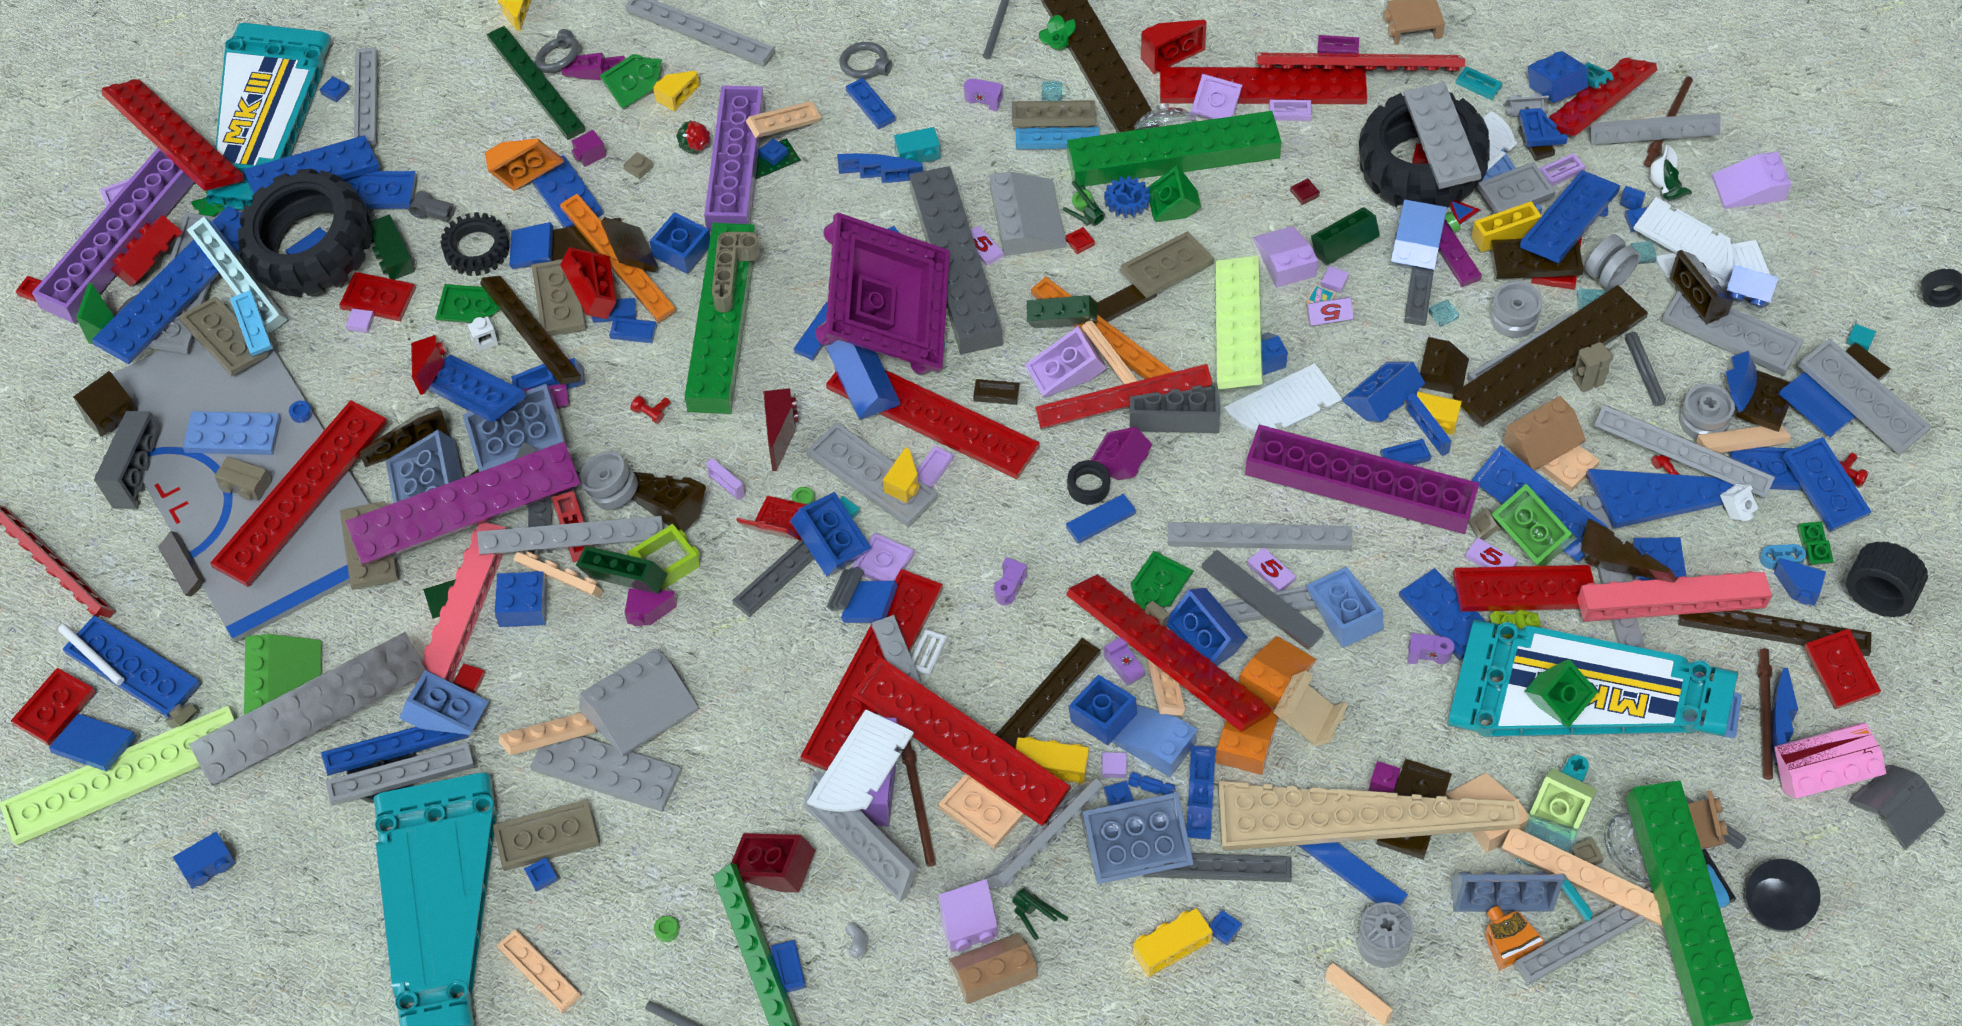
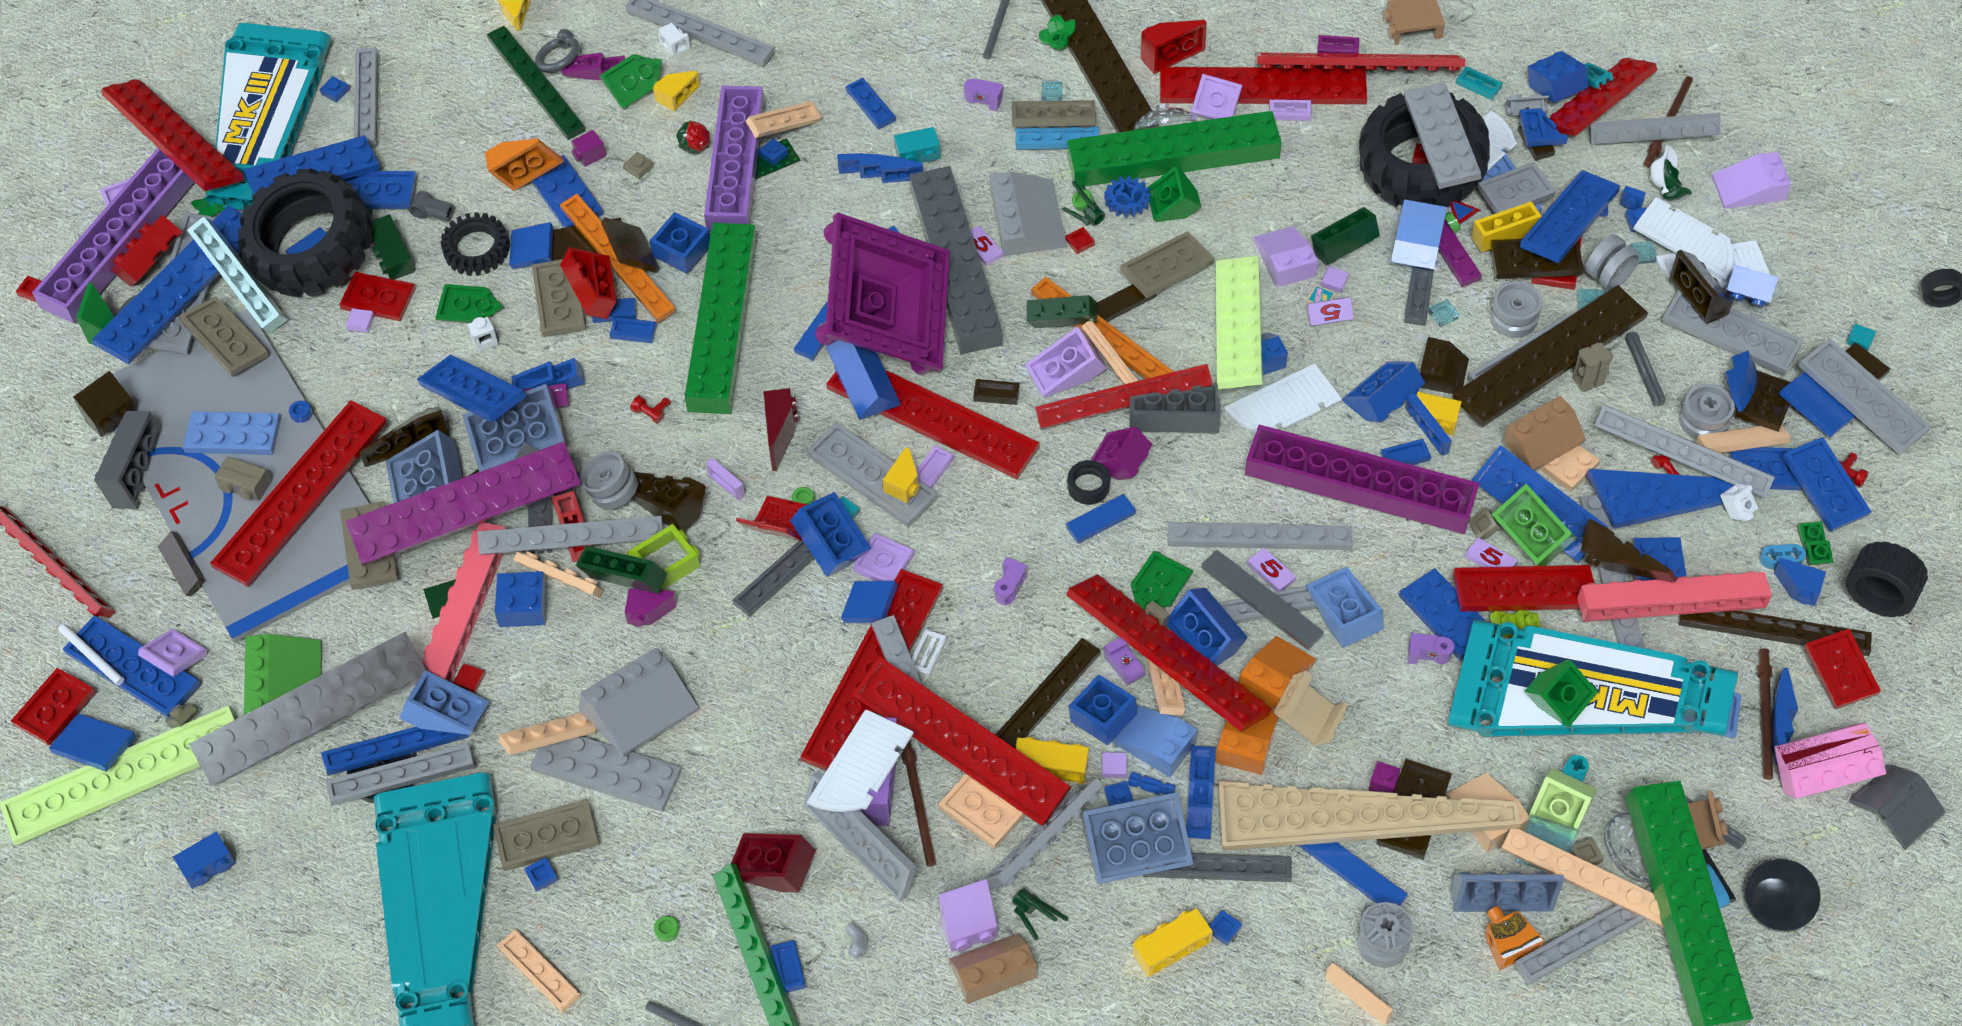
medium azure plate [230,290,273,357] -> none
red slope [411,335,447,395] -> none
dark brown tile [480,276,581,385] -> none
dark tan beam [712,232,760,313] -> none
dark grey tile [826,567,863,611] -> none
dark grey piece [839,42,892,79] -> none
dark red tile [1290,178,1320,205] -> none
lavender tile [1539,153,1586,186] -> none
teal tile [1561,874,1593,921] -> none
none -> lavender tile [138,628,207,677]
none -> white brick [658,22,690,58]

